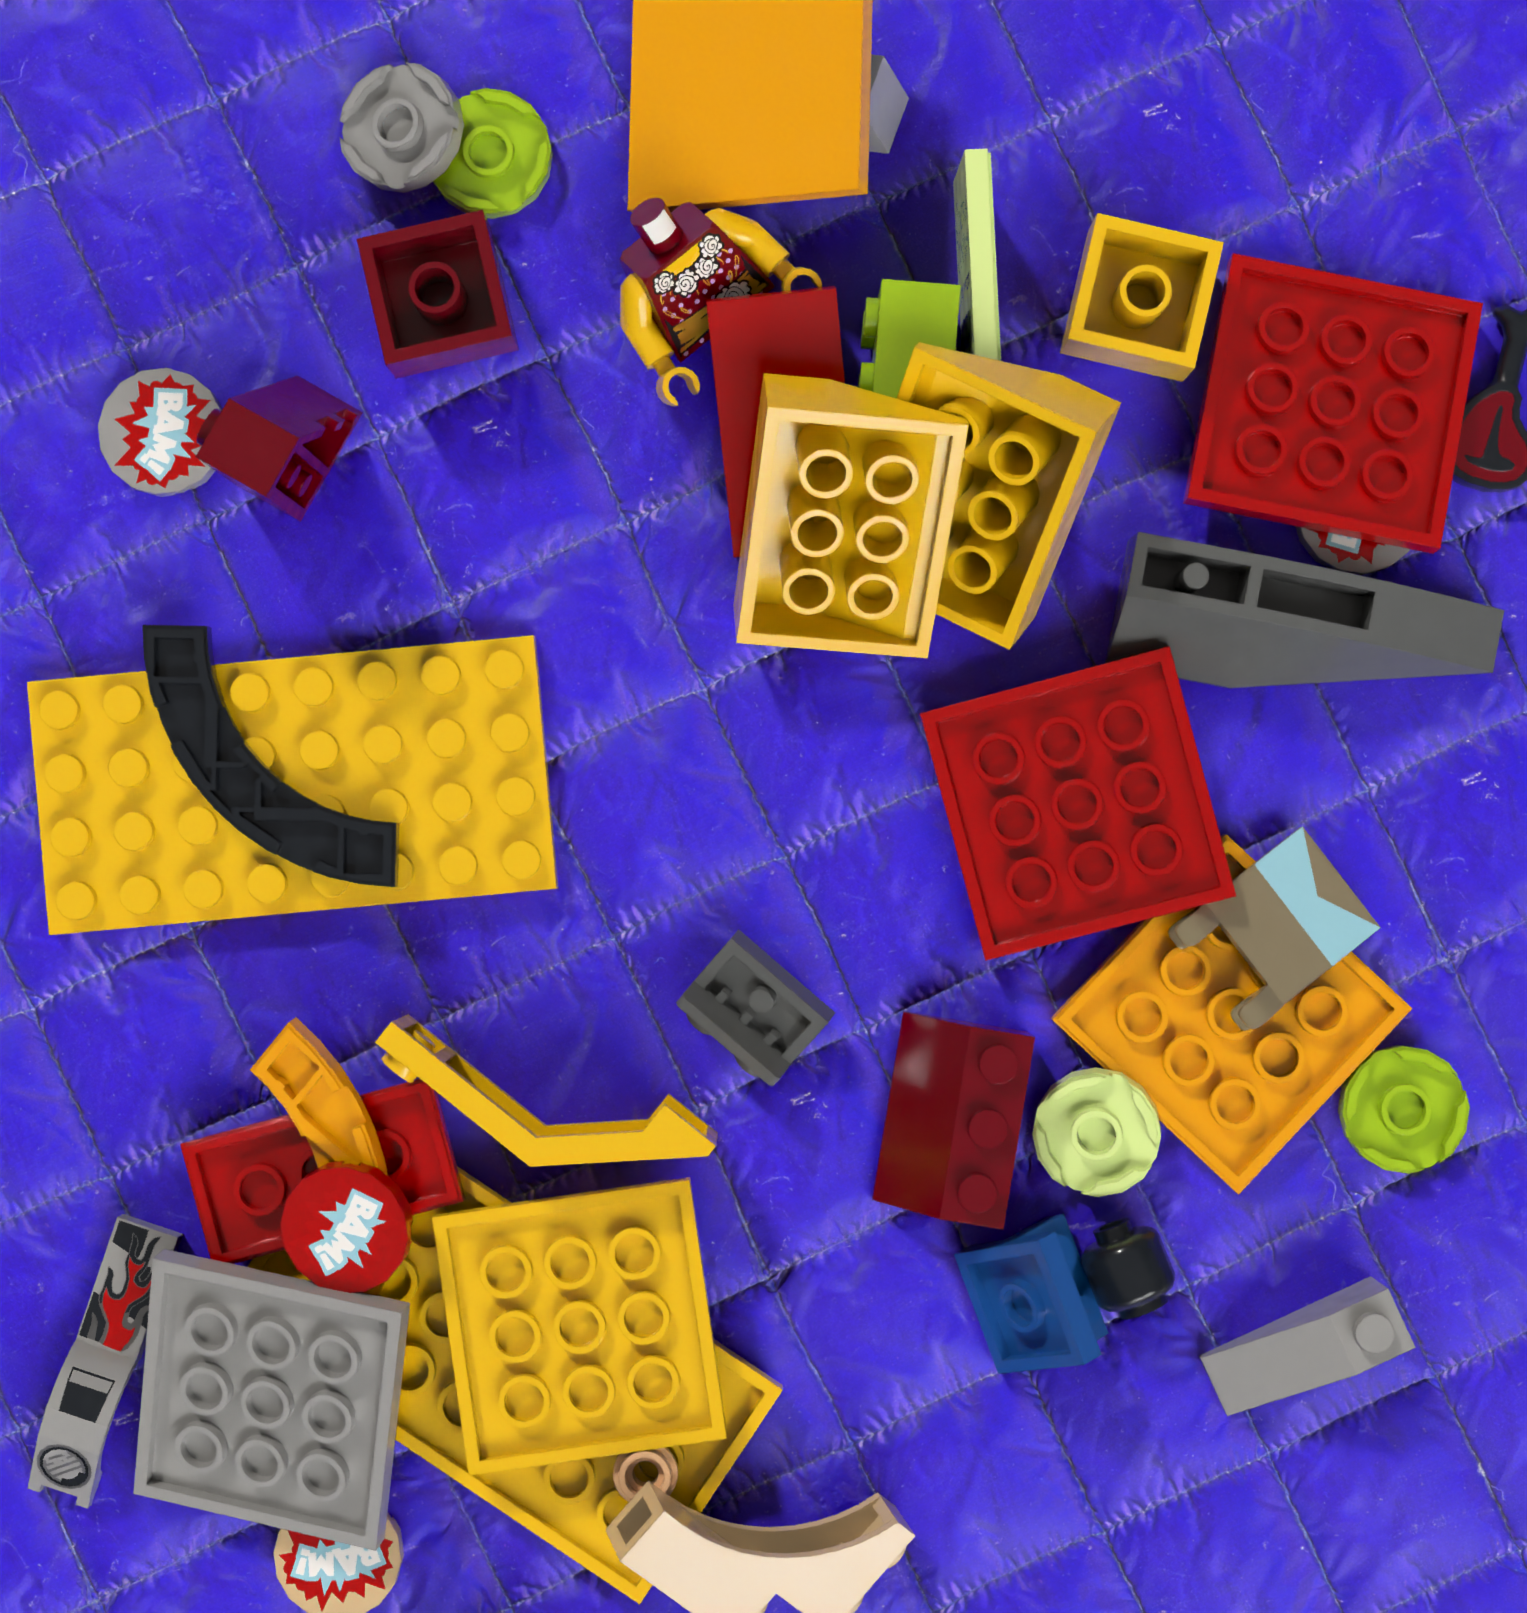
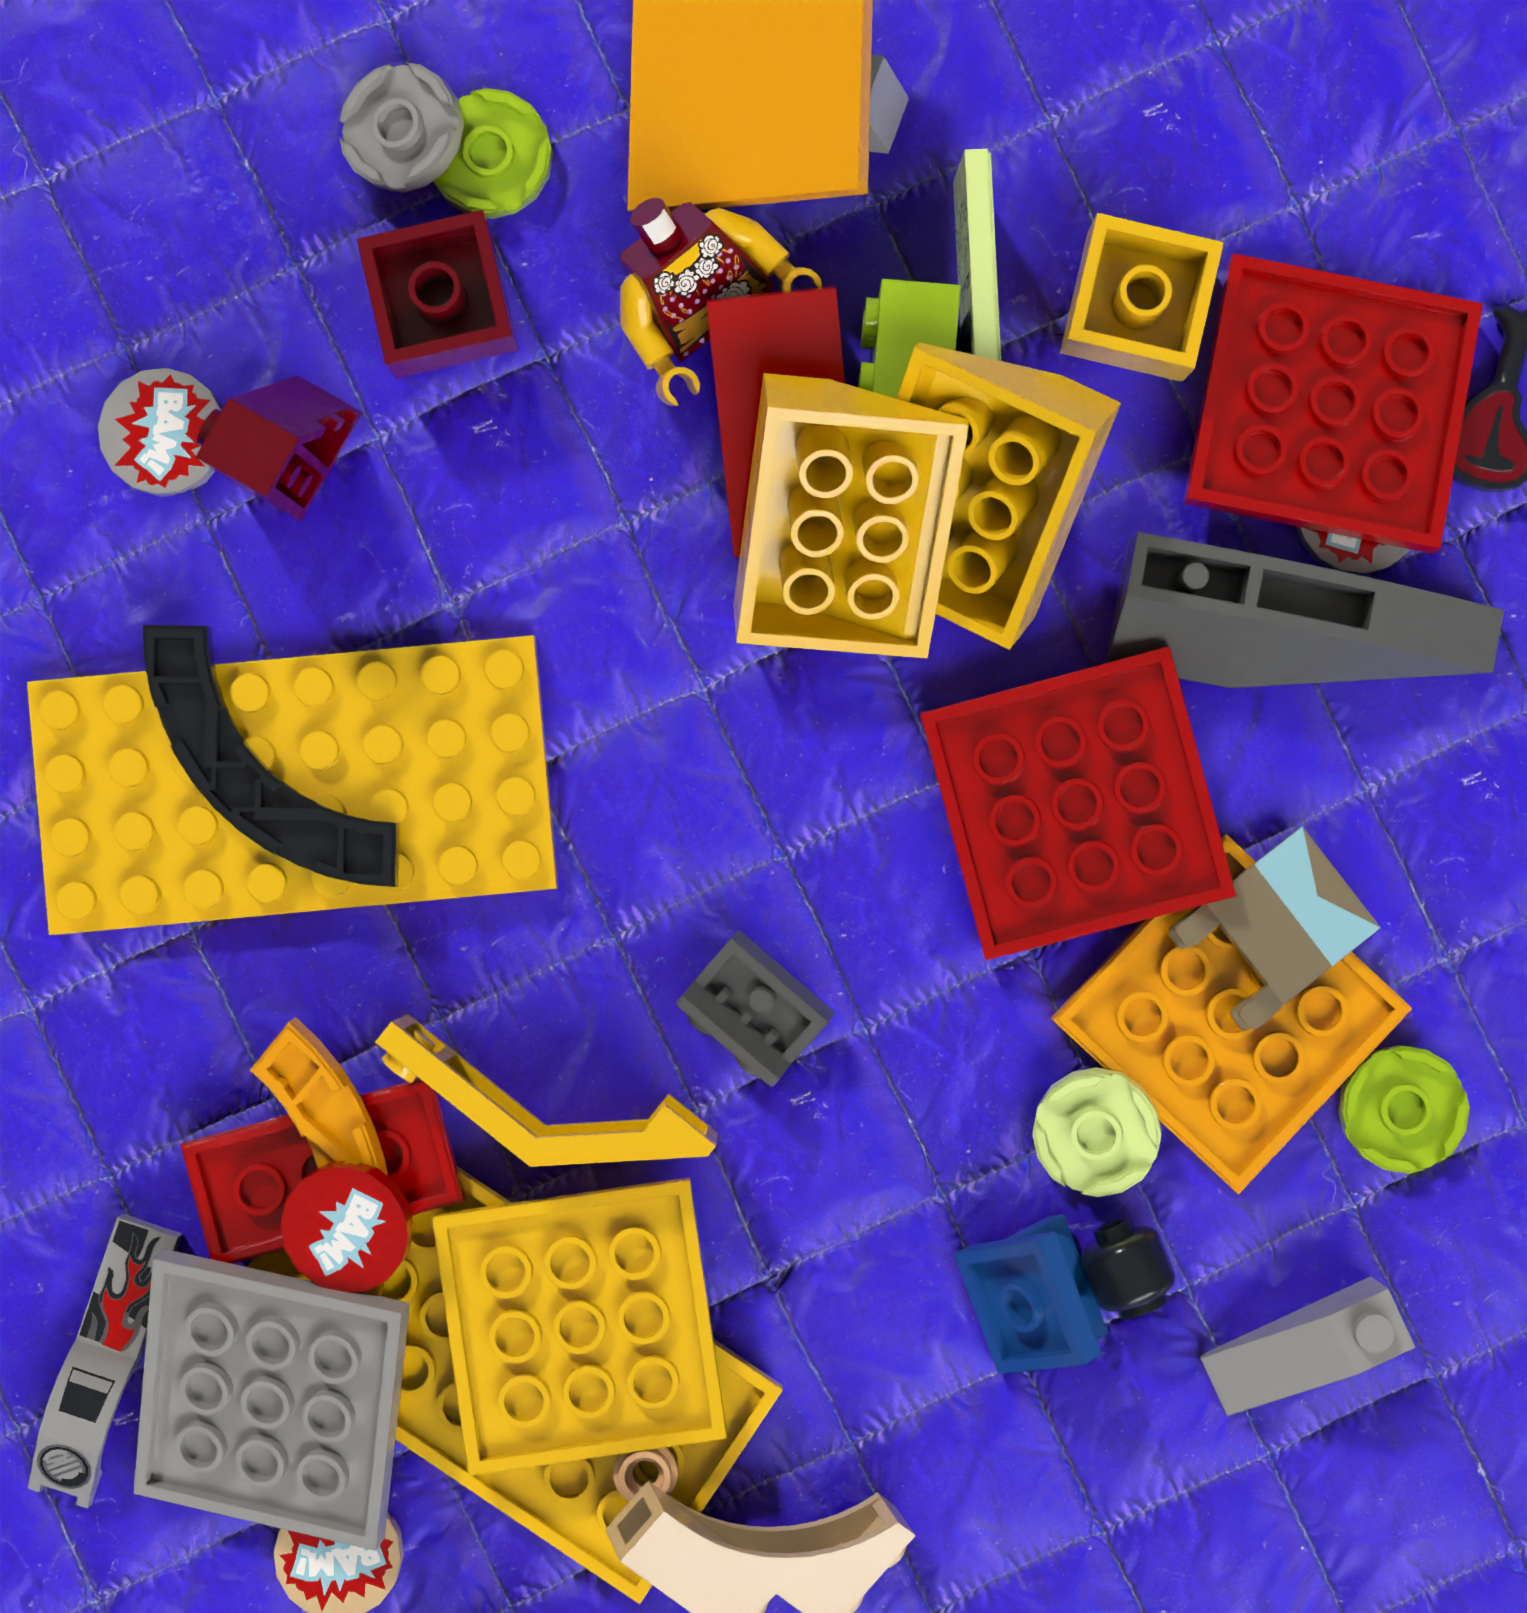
dark red slope [872,1011,1035,1230] -> none

